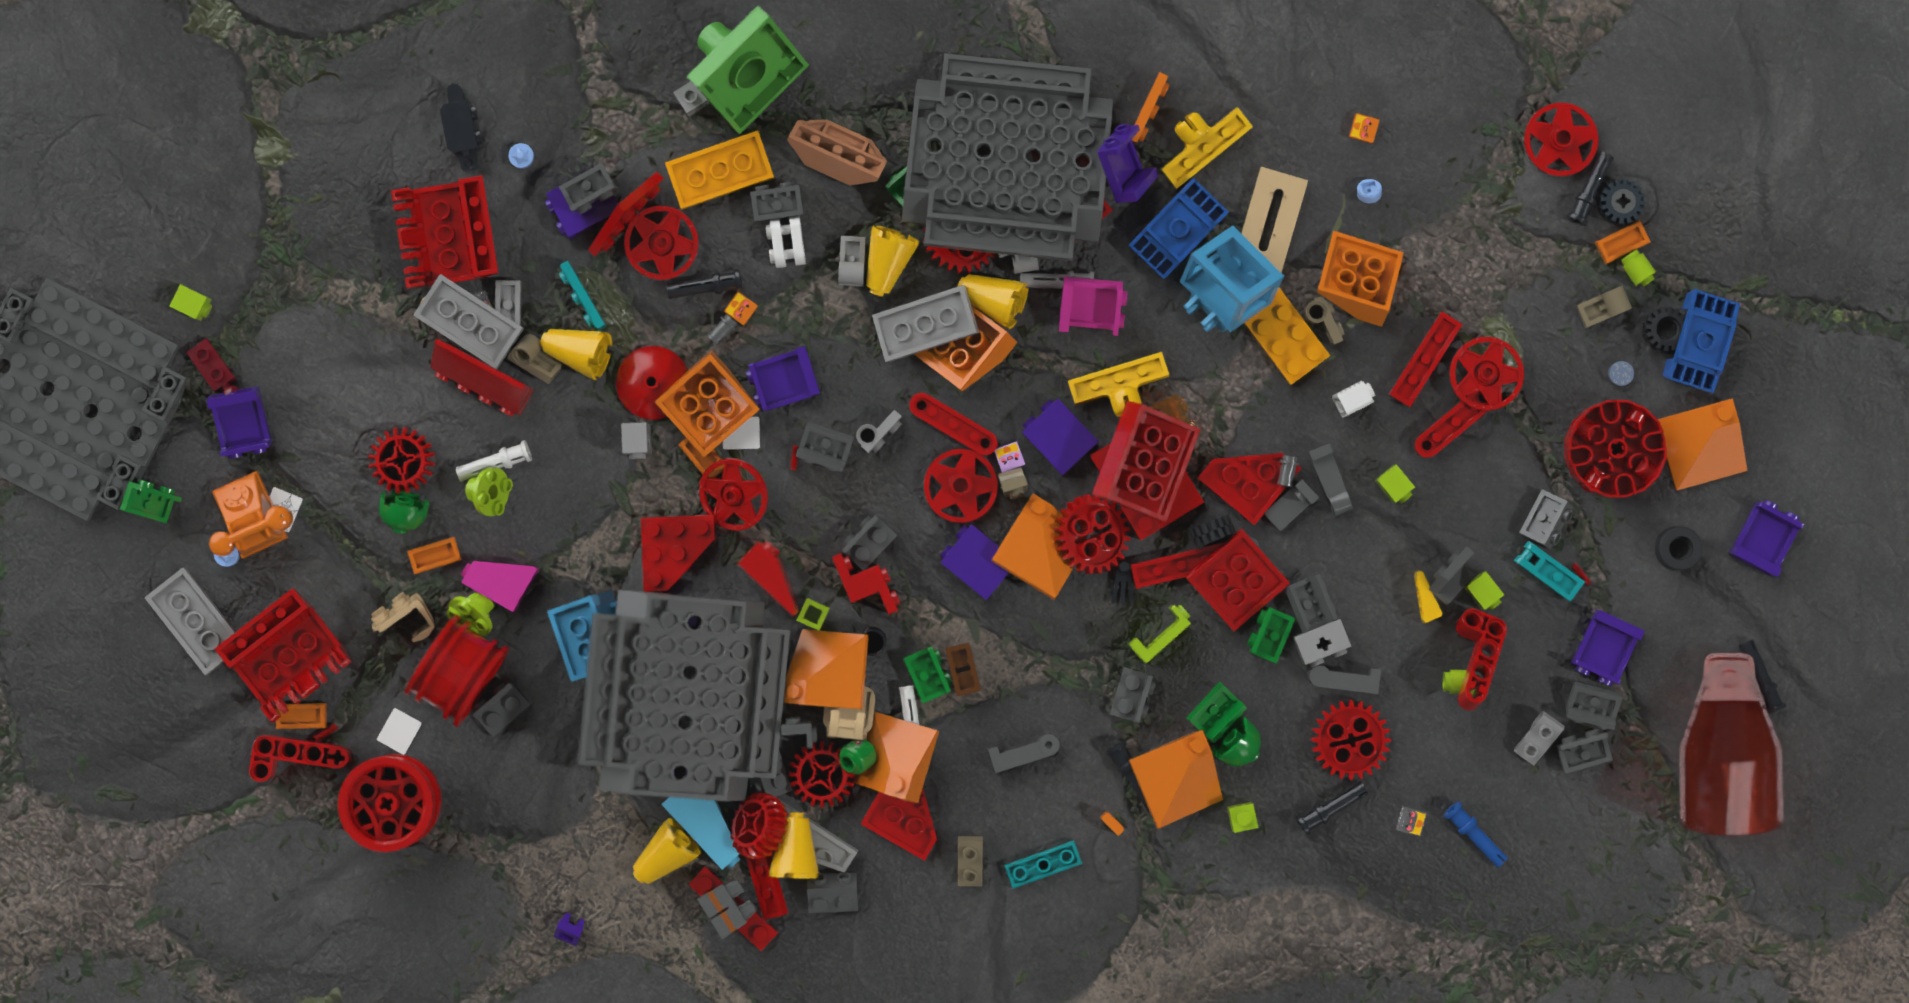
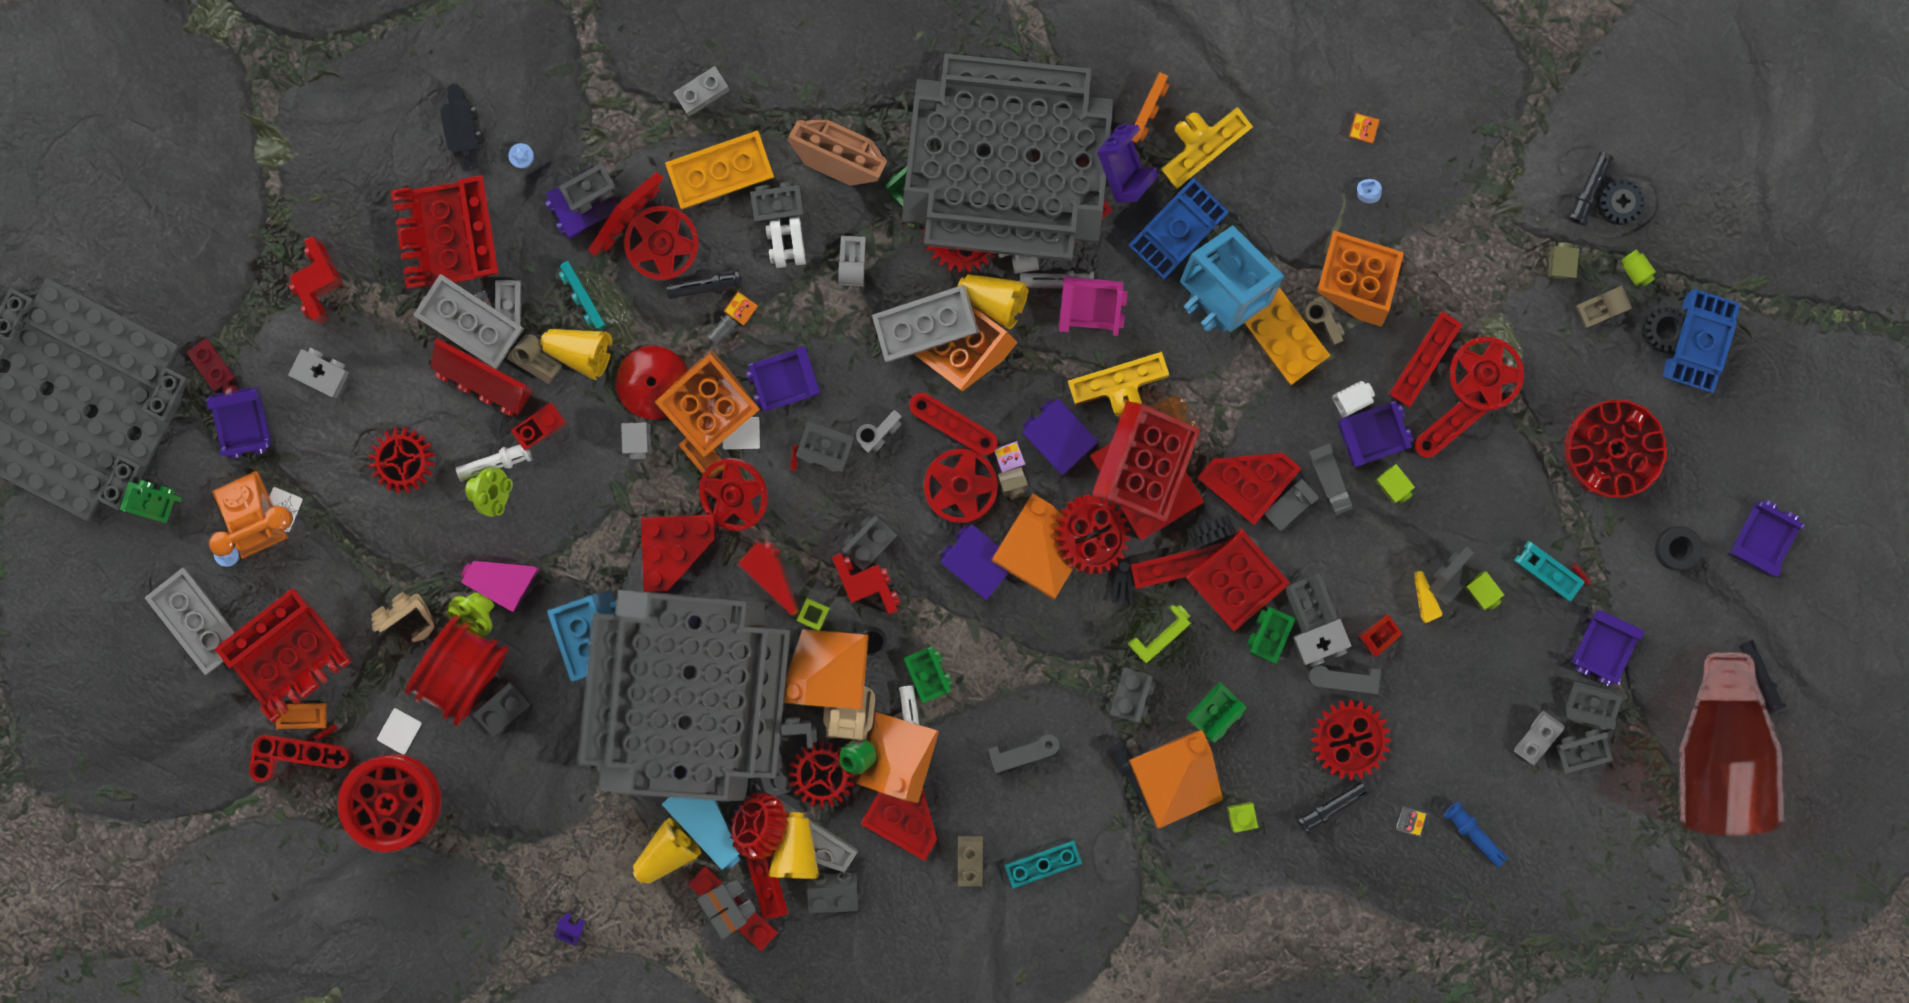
lime brick [170,284,212,321] -> none
green cylinder [379,490,430,534] -> none
orange tile [407,536,462,575] -> none
bright green piece [687,6,809,134] -> none
yellow cone [866,225,919,296] -> none
reddish brown brick [945,642,981,696] -> none
orange tile [1100,811,1124,836] -> none
green cylinder [1212,717,1261,767] -> none
tan piece [1241,167,1308,272] -> none
dark grey pin [1277,455,1299,487] -> none
lime brick [1443,669,1479,695] -> none
red beam [1455,608,1507,711] -> none
bracket [1519,489,1573,550] -> none
red wheel [1524,102,1598,177] -> none
orange tile [1594,220,1651,264] -> none
sand blue tile [1608,361,1634,386] -> none
orange slope [1658,398,1748,491] -> none
none -> light grey brick [288,348,350,399]
none -> red bracket [289,236,344,324]
none -> red slope [510,402,568,451]
none -> dark purple panel [1337,401,1413,468]
none -> red slope [1357,614,1402,657]
none -> olive brick [1548,243,1579,280]

